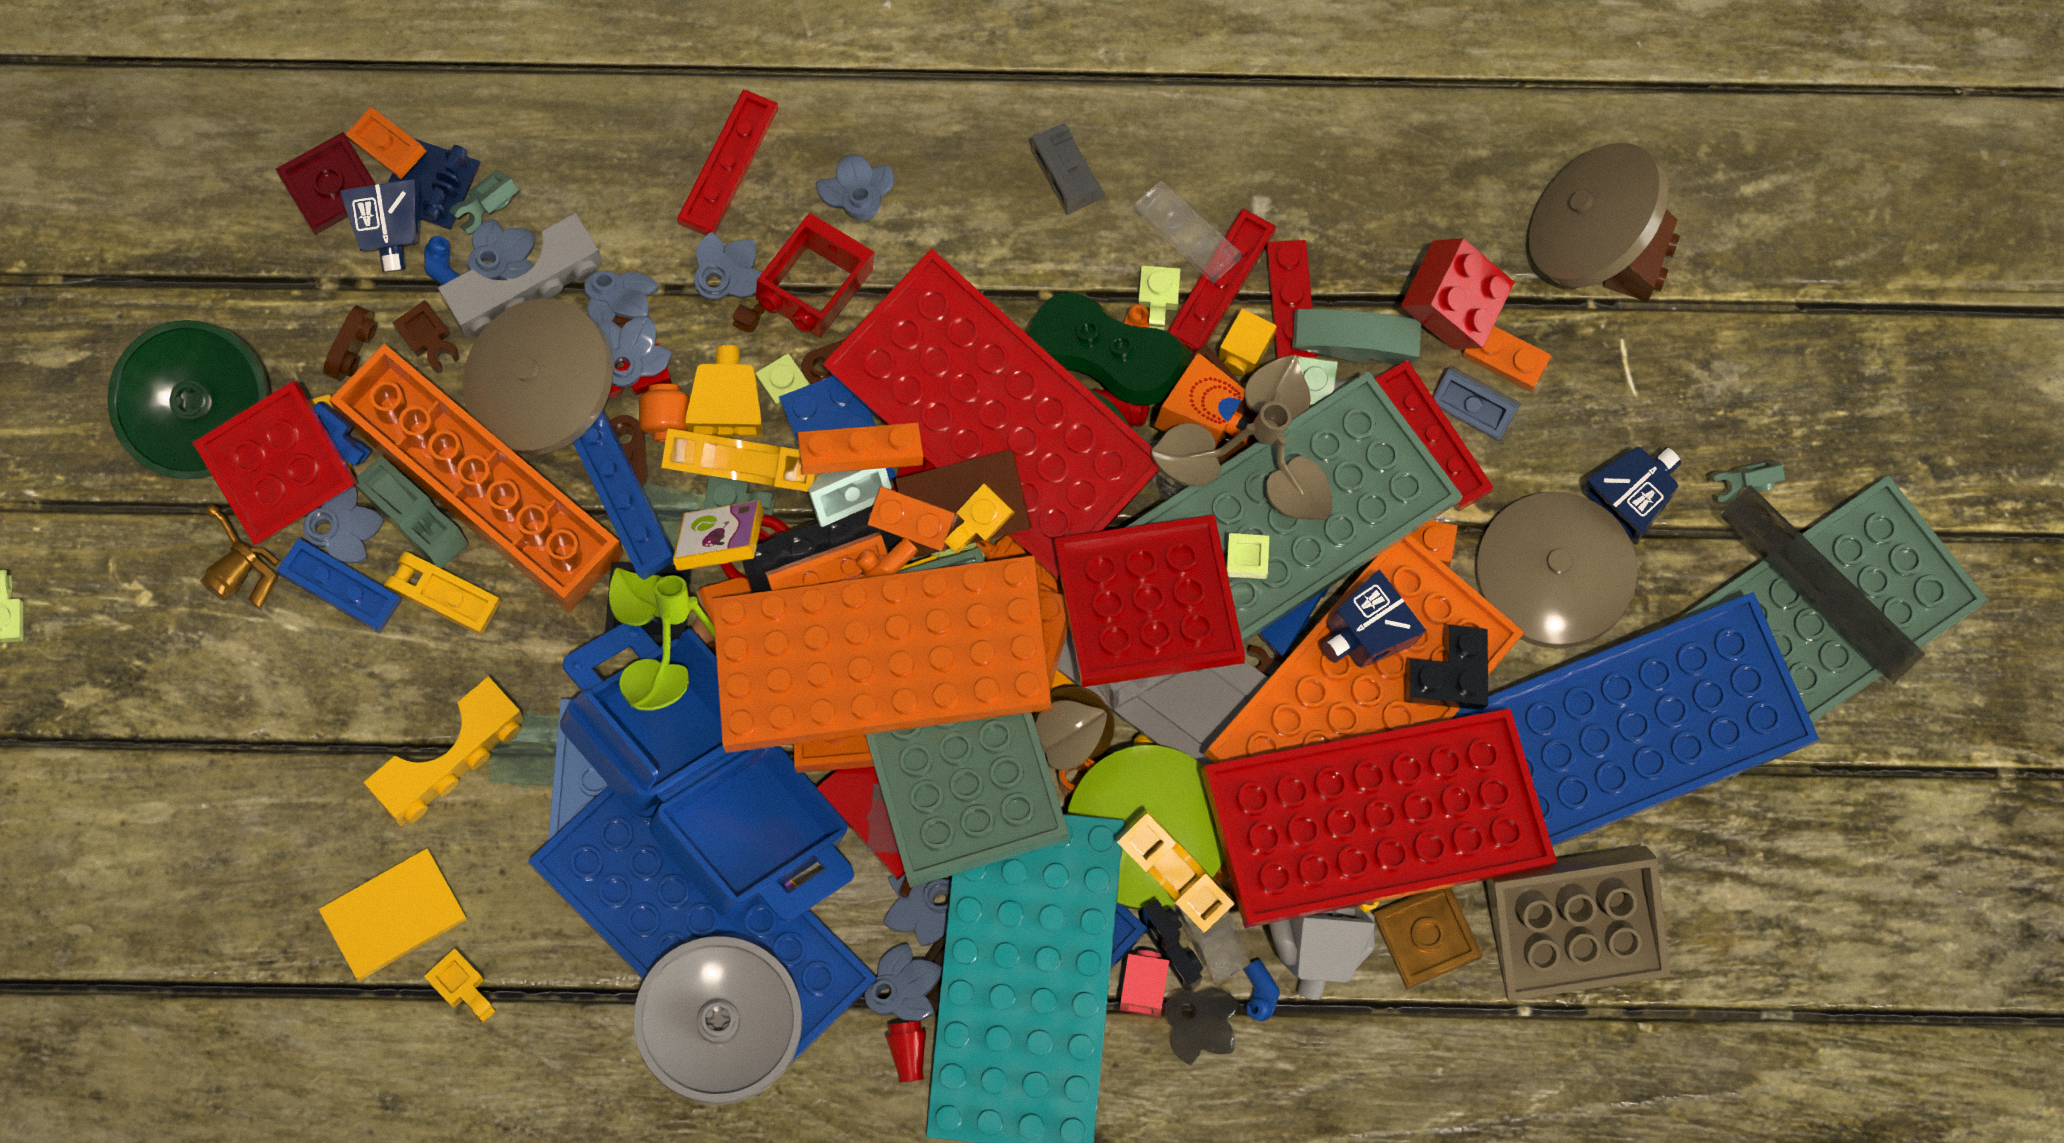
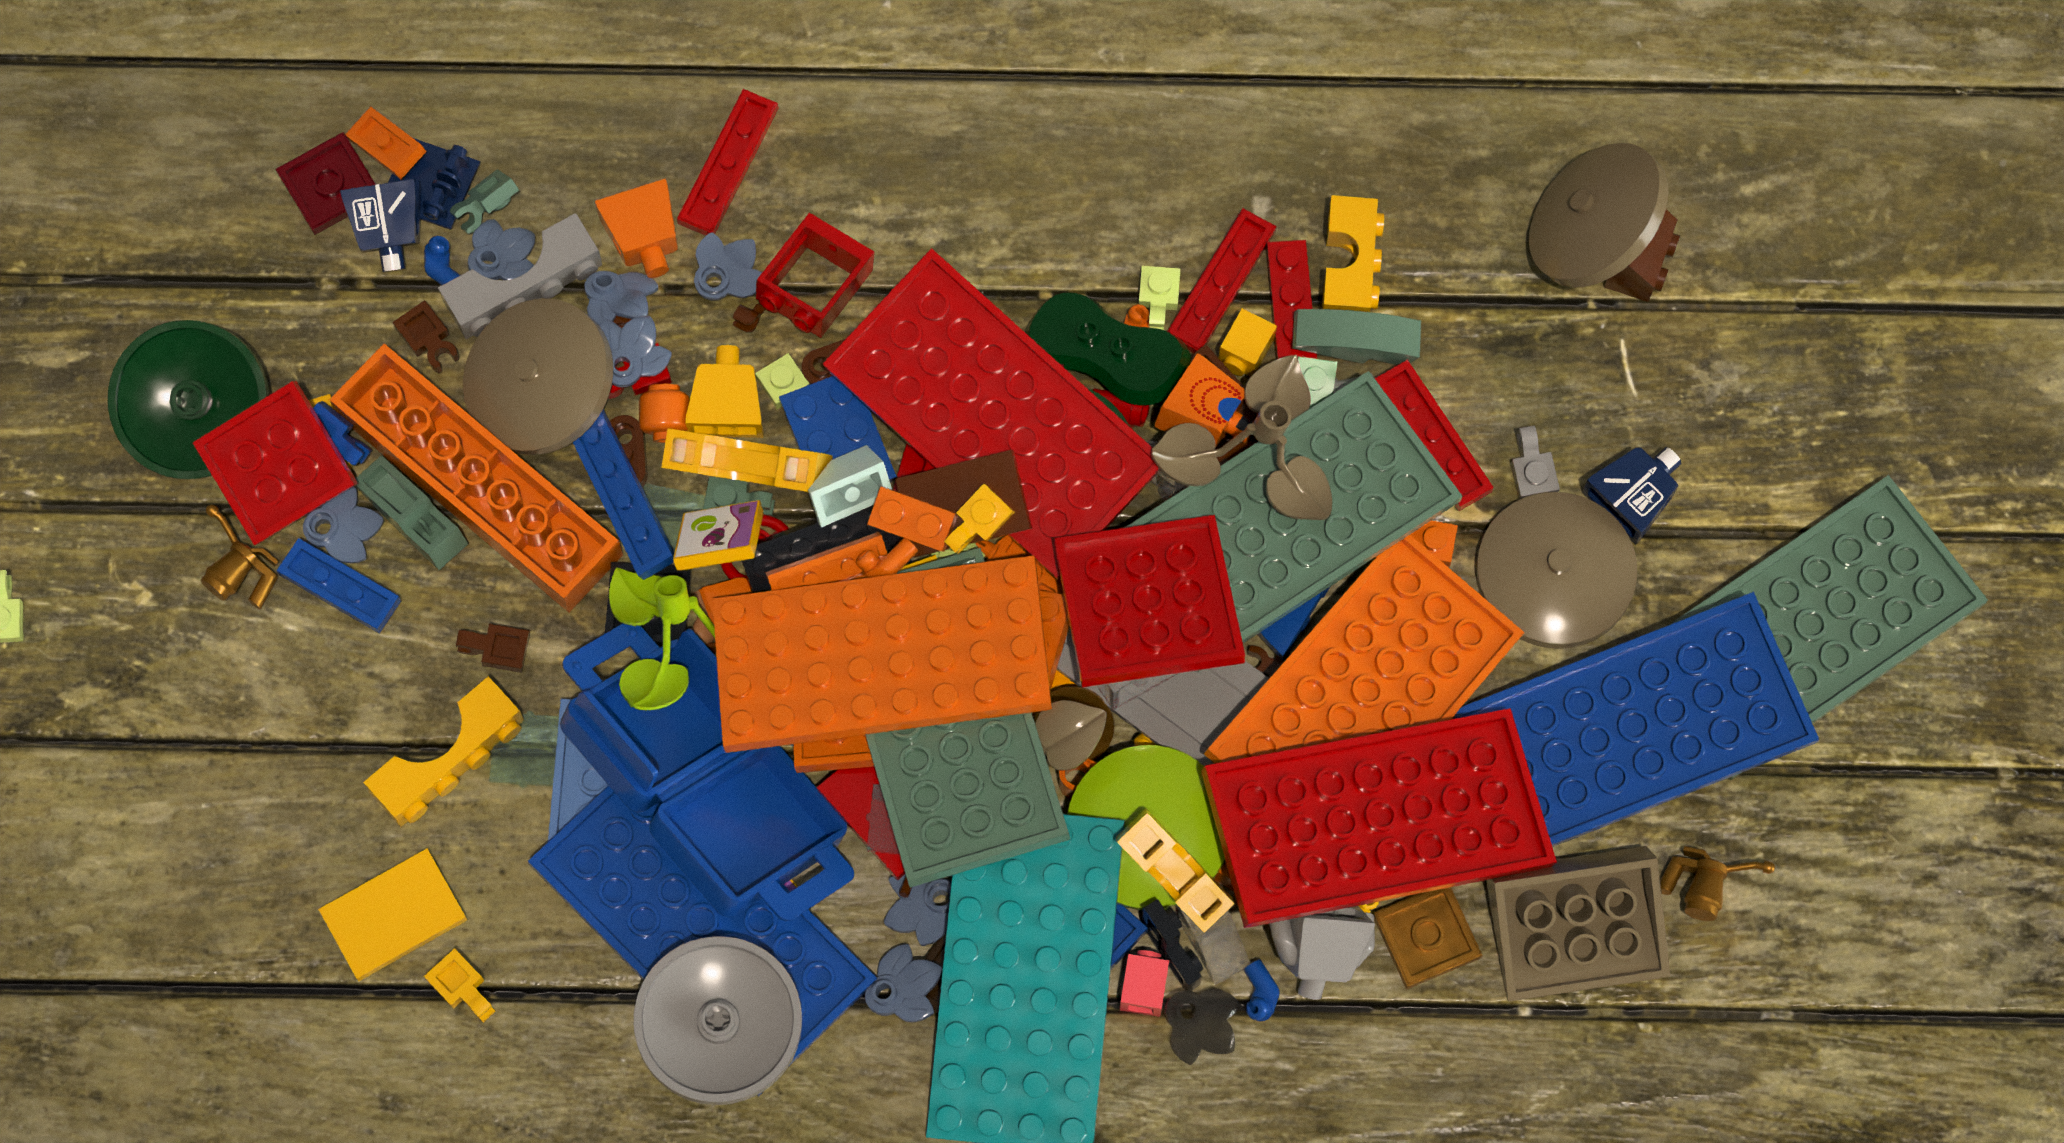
reddish brown plate [323,305,377,381] -> none
yellow plate [383,551,501,636] -> none
orange plate [797,423,923,475] -> none
sand blue plate [816,154,894,221] -> none
red cone [885,1021,926,1083] -> none
dark grey hinge [1032,124,1105,215] -> none
clear tile [1133,181,1242,284] -> none
yellowish green plate [1226,533,1270,579] -> none
dark blue torso [1322,569,1427,668] -> none
red brick [1401,238,1515,349] -> none
black plate [1405,625,1488,710] -> none
sand blue slope [1433,366,1521,441] -> none
orange plate [1462,326,1552,392] -> none
sand green plate [1710,459,1785,502] -> none
clear smoke plate [1720,485,1925,685] -> none
none -> reddish brown plate [456,624,530,673]
none -> orange torso [595,178,678,278]
none -> yellow arch [1322,195,1384,312]
none -> light grey plate [1510,425,1560,500]
none -> pearl gold piece [1660,846,1775,921]

